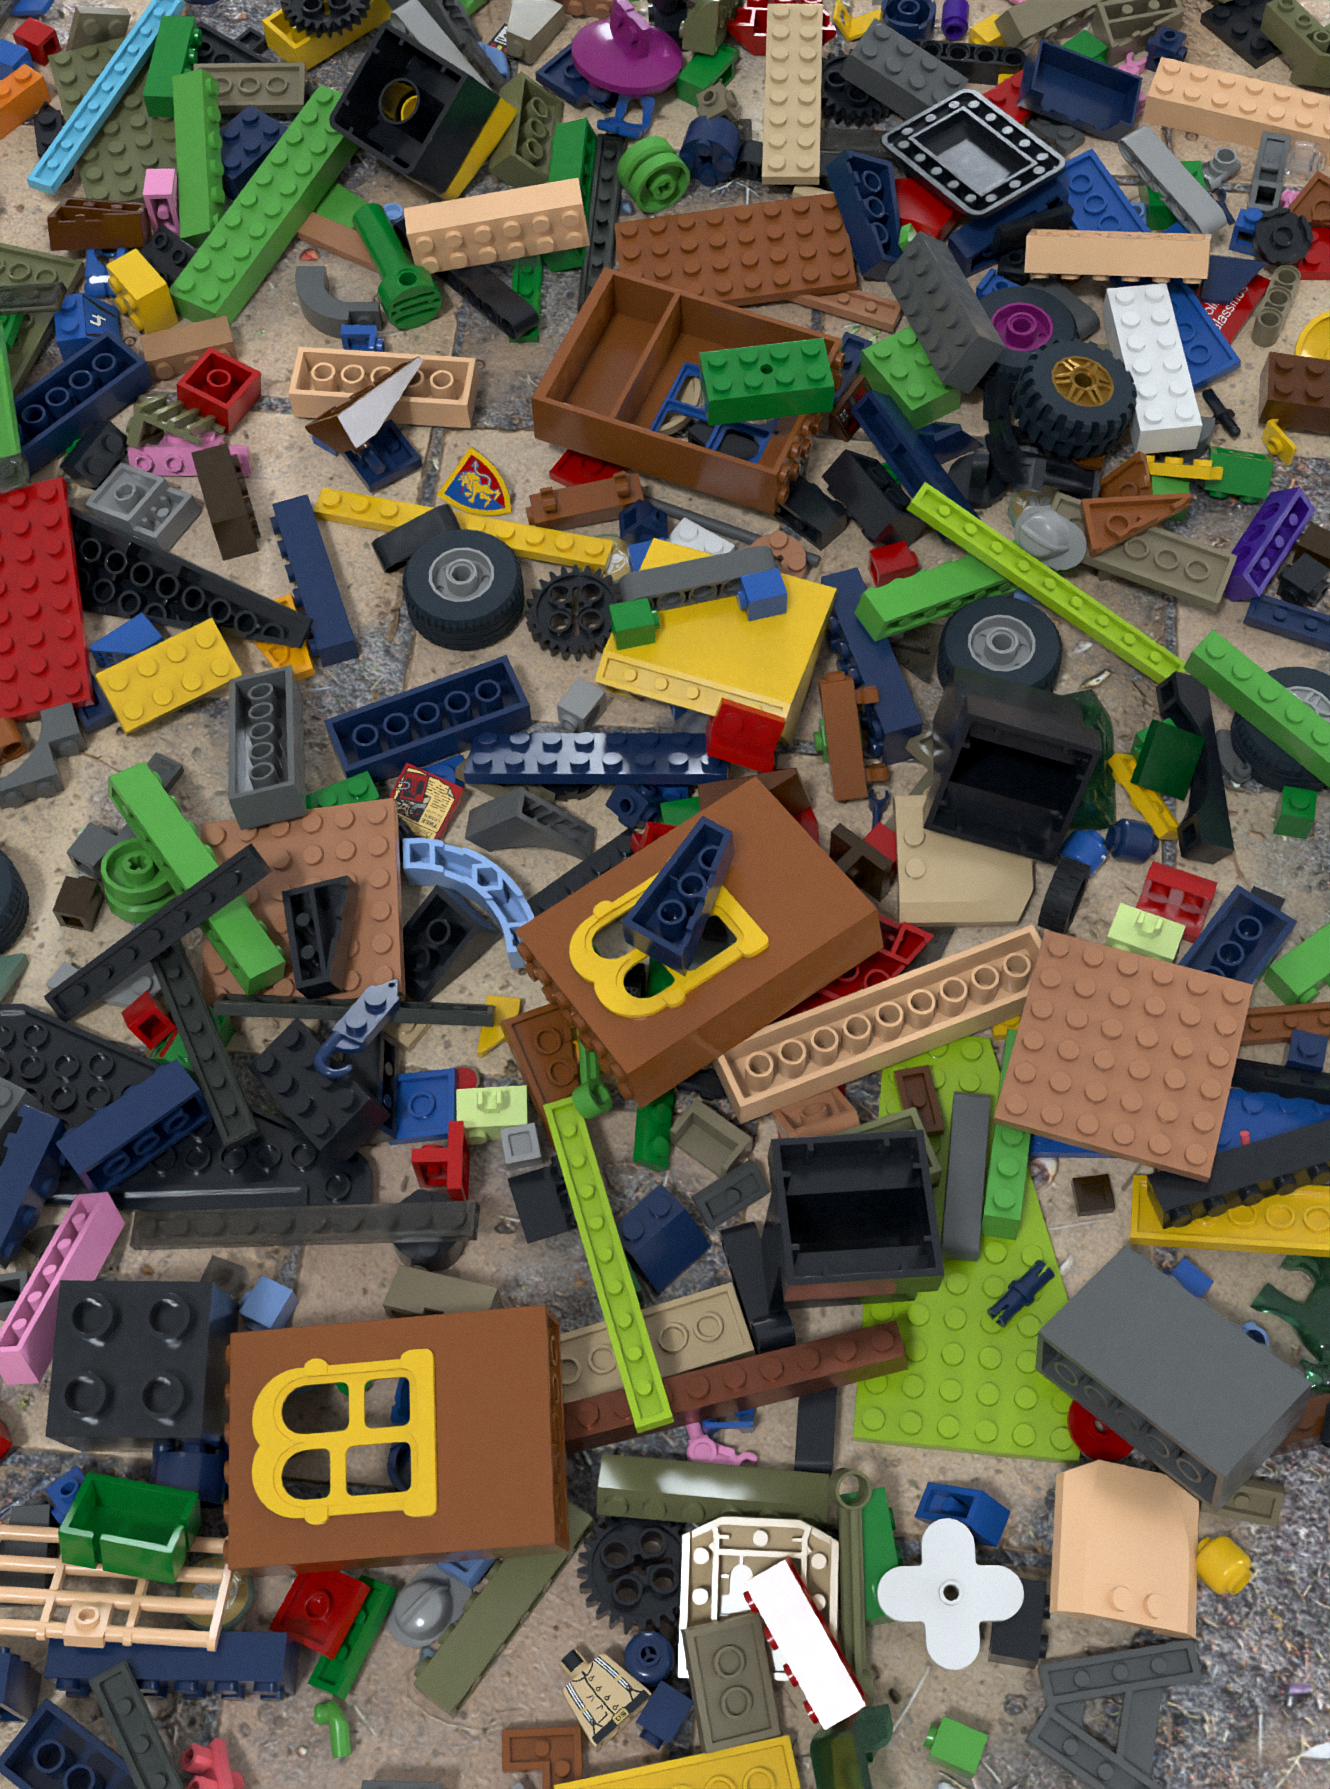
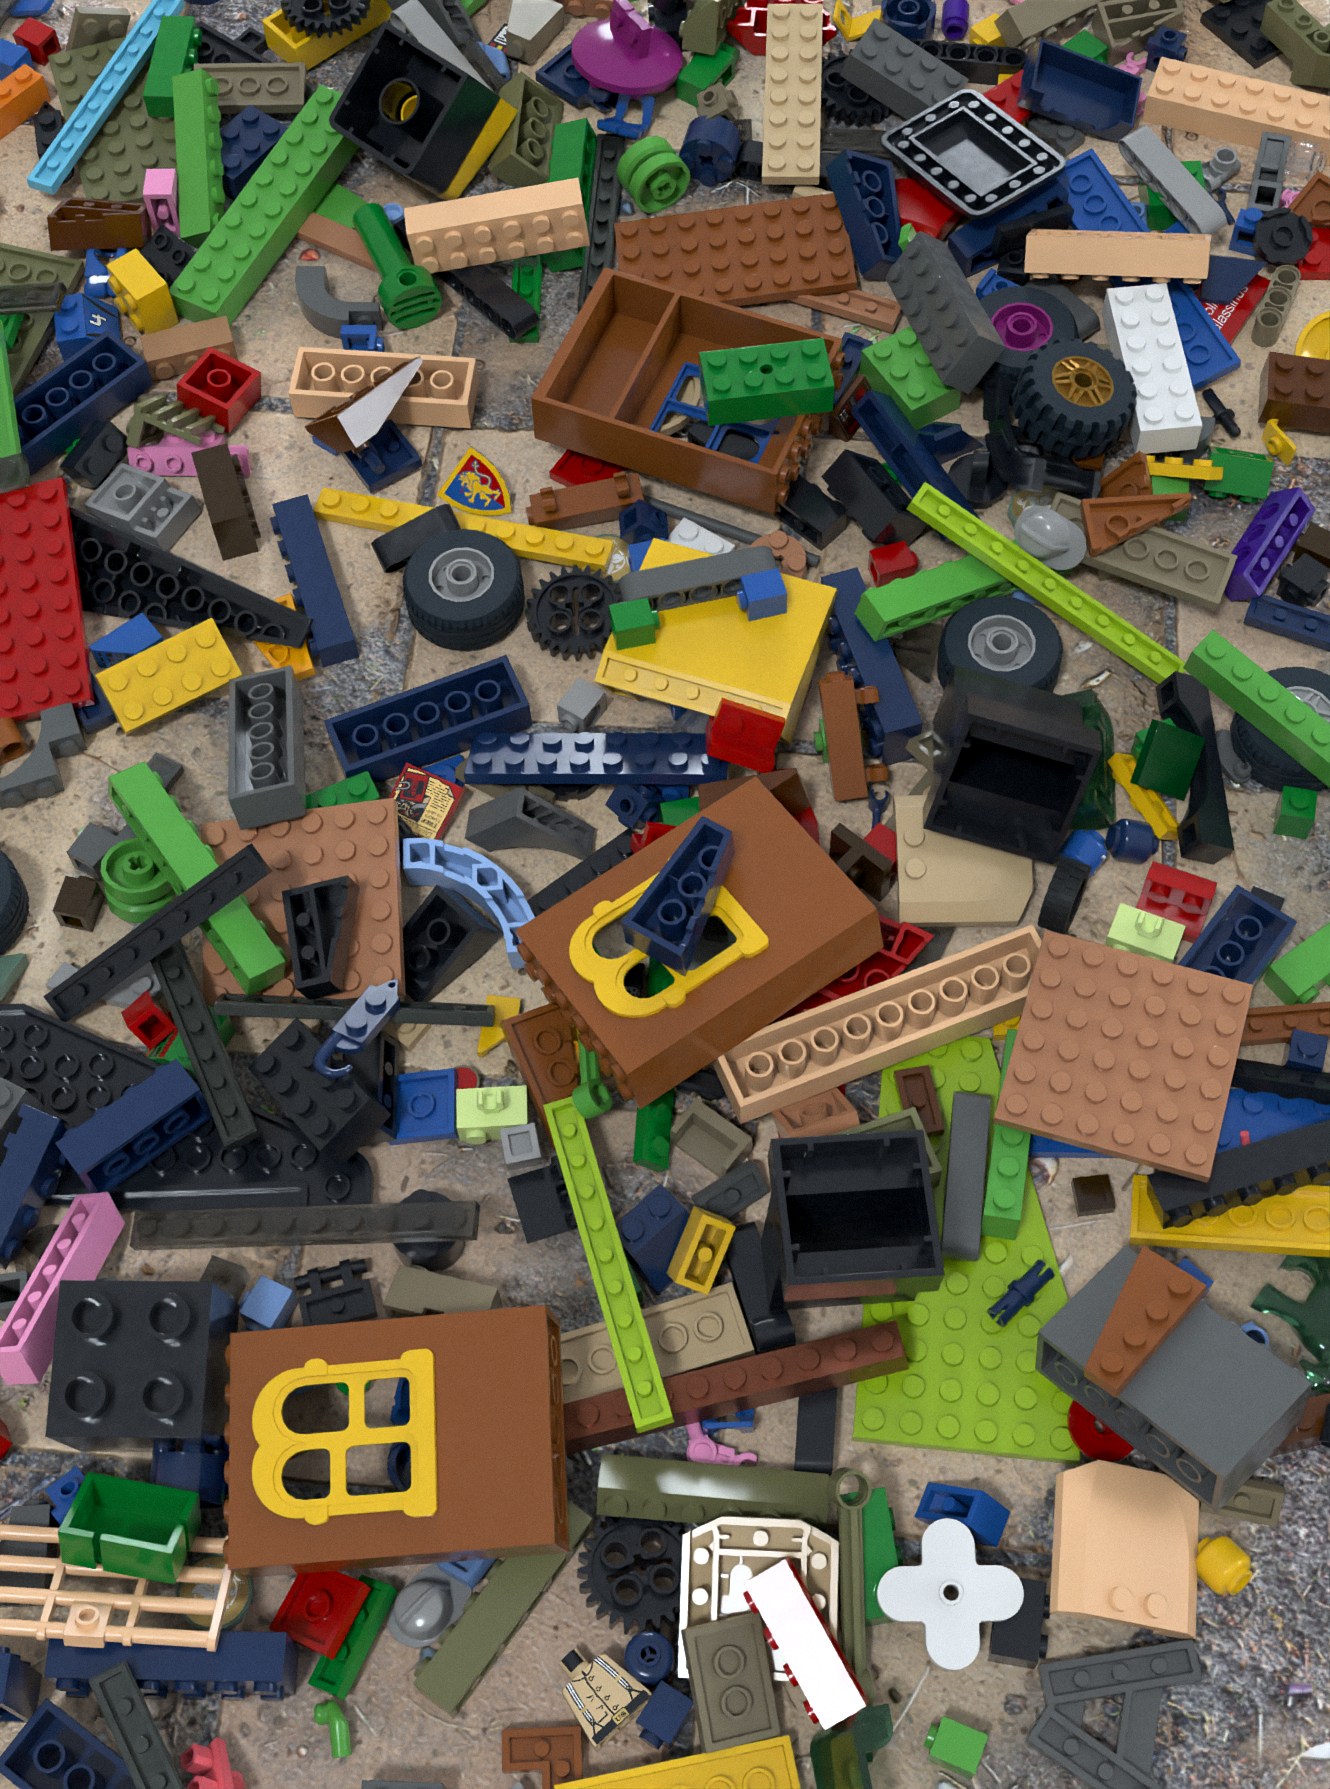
red bracket [411,1121,470,1214] -> none
none -> black plate [294,1258,378,1326]
none -> yellow brick [667,1206,736,1295]
none -> dark orange wing [1084,1245,1207,1398]

